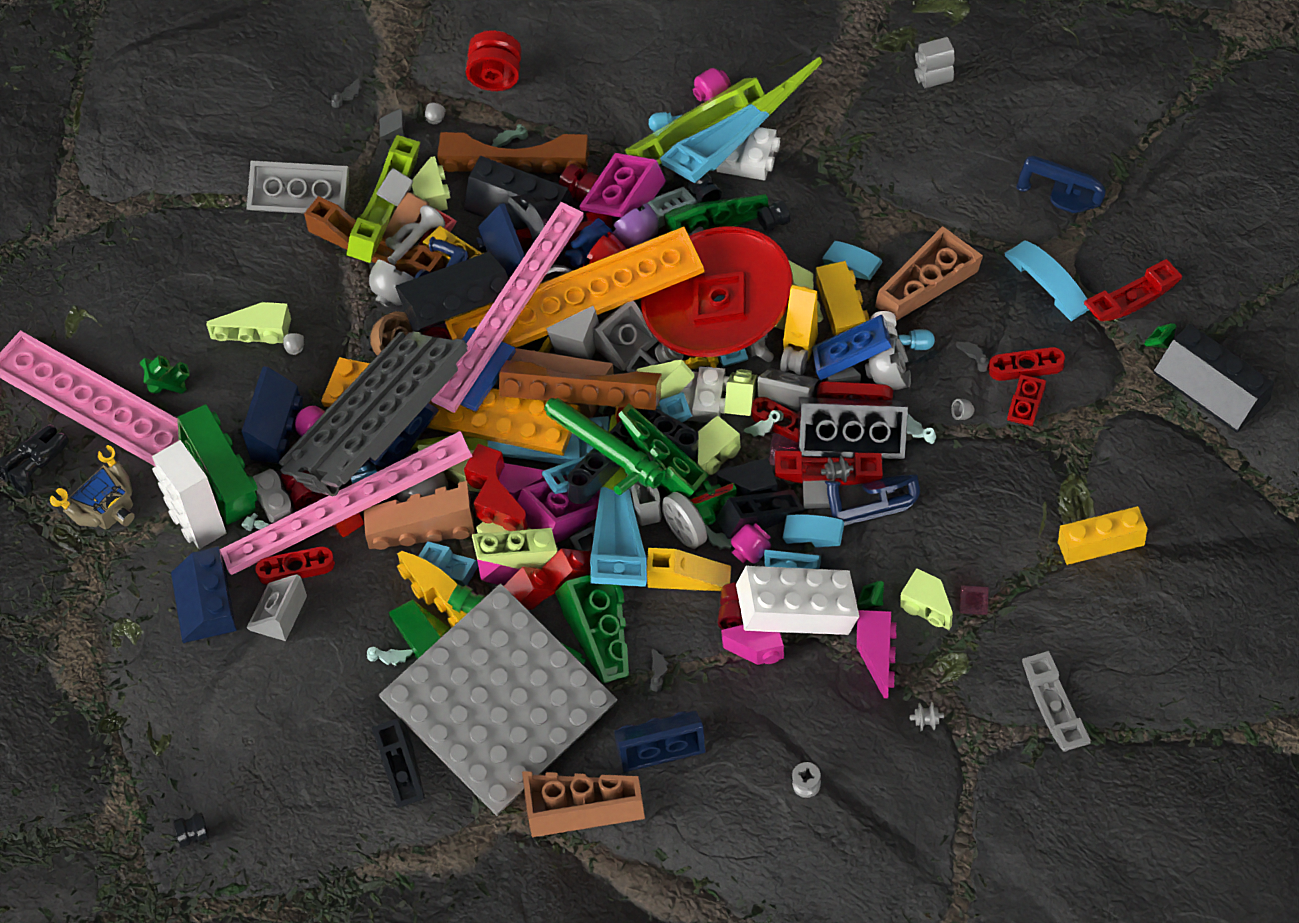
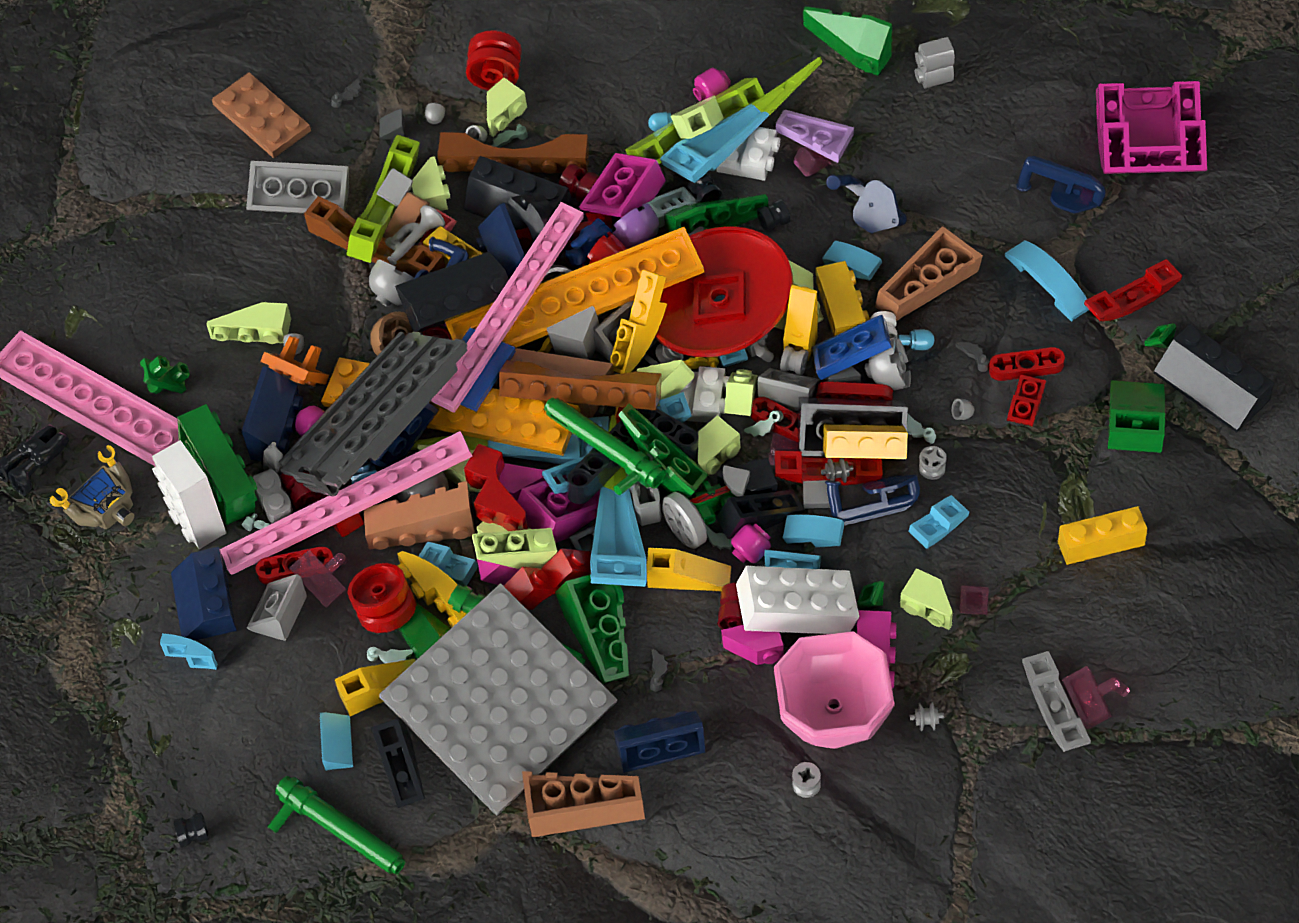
none -> medium azure slope [160,633,218,669]
none -> nougat plate [212,73,311,158]
none -> orange plate [260,336,329,387]
none -> light grey piece [263,442,283,475]
none -> green cylinder [268,776,406,875]
none -> clear pink plate [289,550,348,608]
none -> medium azure slope [320,712,353,771]
none -> yellow slope [334,659,415,717]
none -> red wheel [347,563,417,633]
none -> light grey hinge [466,125,487,143]
none -> yellowish green slope [487,78,527,137]
none -> yellow slope [610,270,667,374]
none -> yellowish green slope [671,96,724,139]
none -> light grey tile [723,465,750,496]
none -> bright pink rock [774,631,894,749]
none -> lavender wing [775,110,854,163]
none -> clear pink slope [793,147,832,176]
none -> wedge [803,6,892,76]
none -> yellow brick [823,425,908,459]
none -> piece [826,174,907,233]
none -> medium azure slope [908,495,969,549]
none -> light grey wheel [919,446,946,480]
none -> clear pink plate [1062,666,1129,730]
none -> dark pink slope [1096,81,1207,174]
none -> green slope [1108,380,1165,453]

